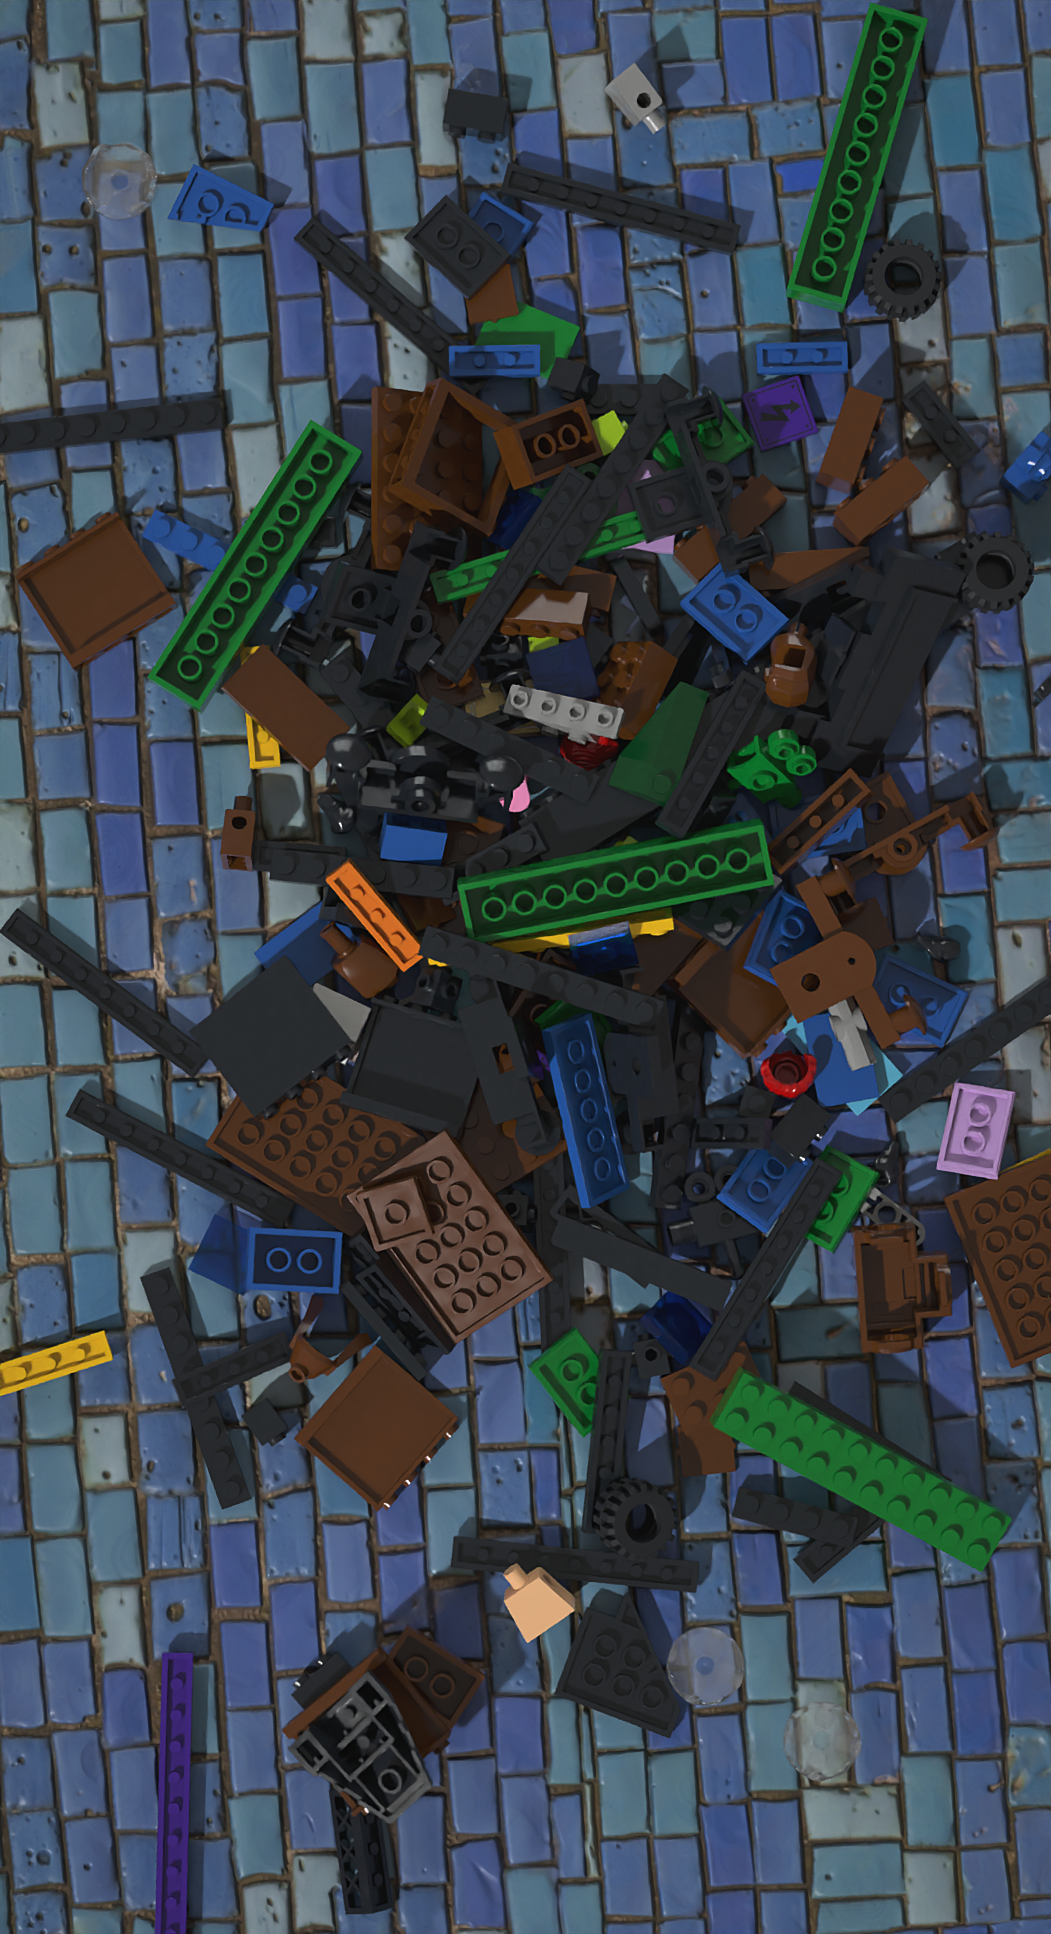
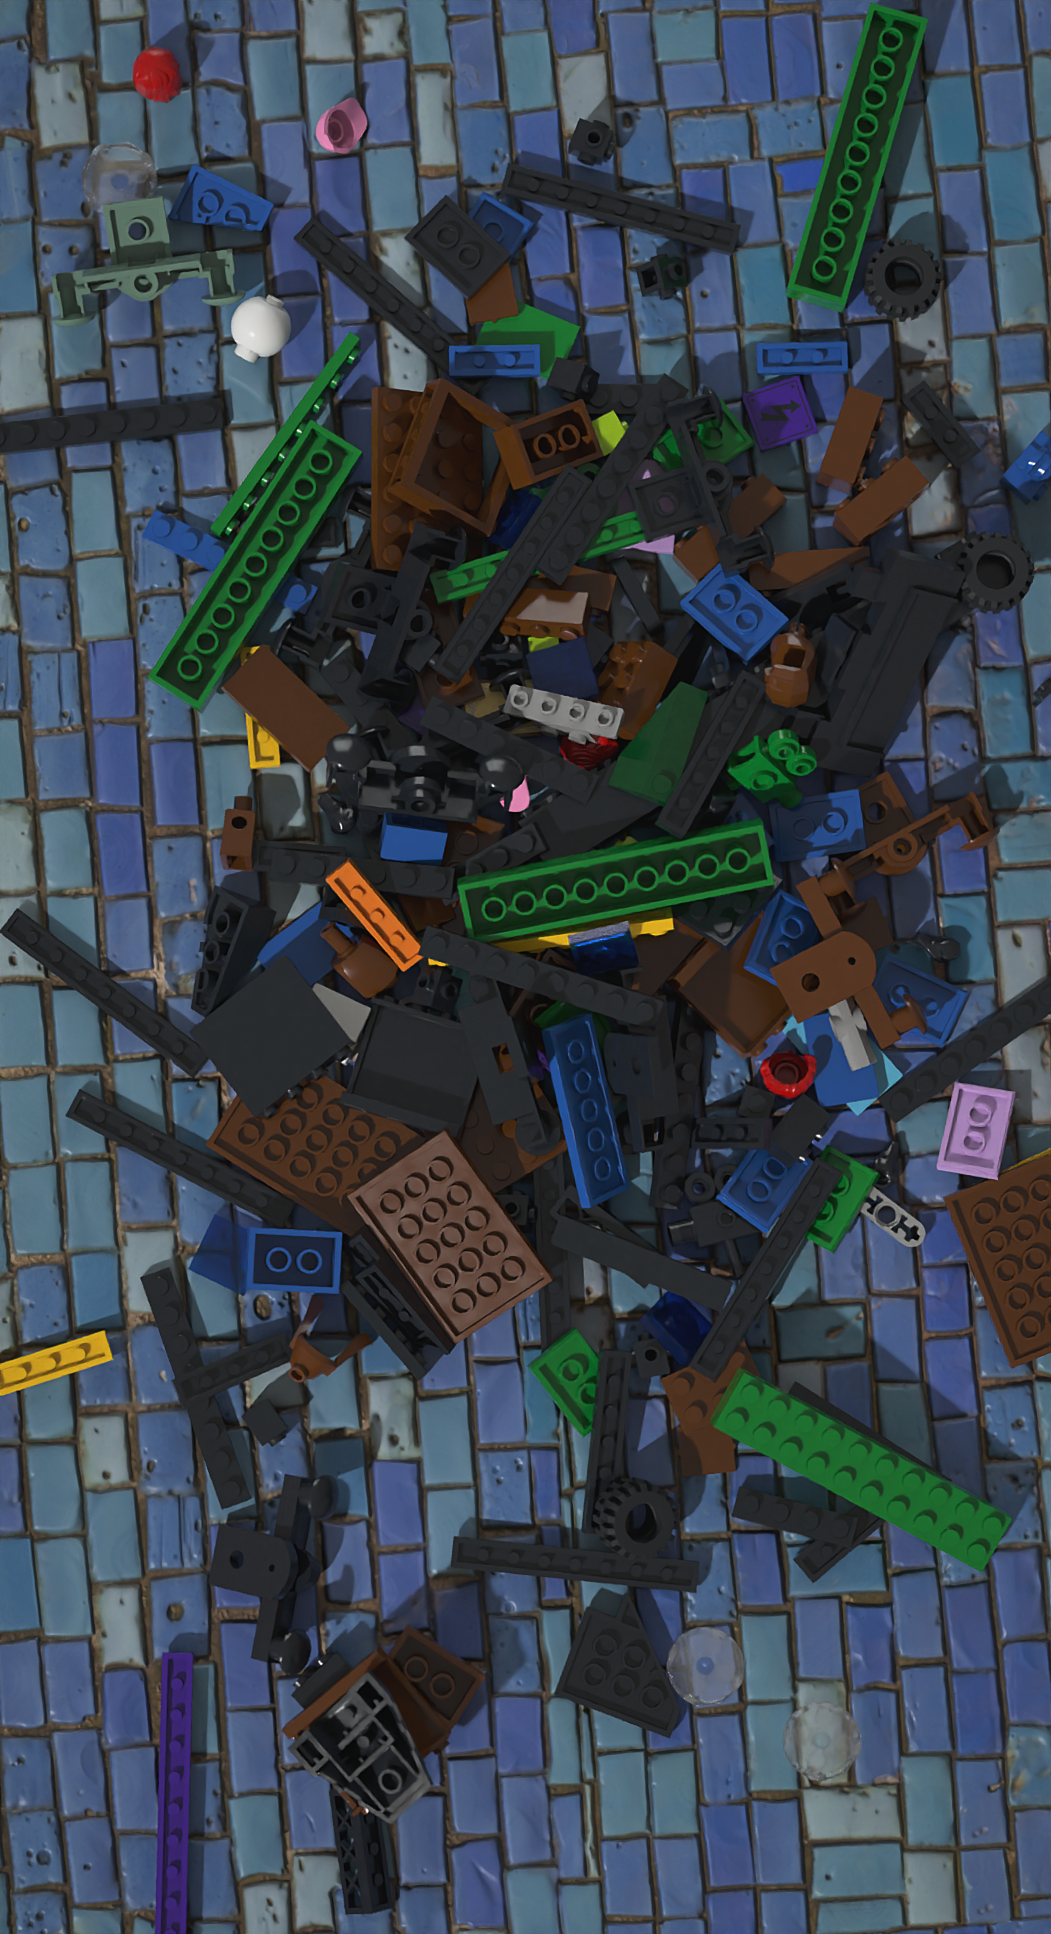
reddish brown panel [14,512,178,672] -> none
reddish brown panel [294,1345,459,1512] -> none
reddish brown plate [356,1175,435,1252] -> none
lime bracket [386,693,428,747] -> none
black brick [443,88,508,144] -> none
light nougat torso [503,1563,575,1643] -> none
light grey torso [604,63,667,134] -> none
reddish brown brick [767,768,875,877] -> none
reddish brown piece [851,1221,953,1354] -> none
none -> sand green piece [51,195,246,327]
none -> red hair [132,46,183,103]
none -> black wedge [191,885,277,1018]
none -> black piece [208,1474,340,1675]
none -> green plate [210,332,362,540]
none -> white brick [231,294,291,363]
none -> bright pink piece [316,98,367,154]
none -> black brick [568,118,616,167]
none -> black brick [635,254,688,300]

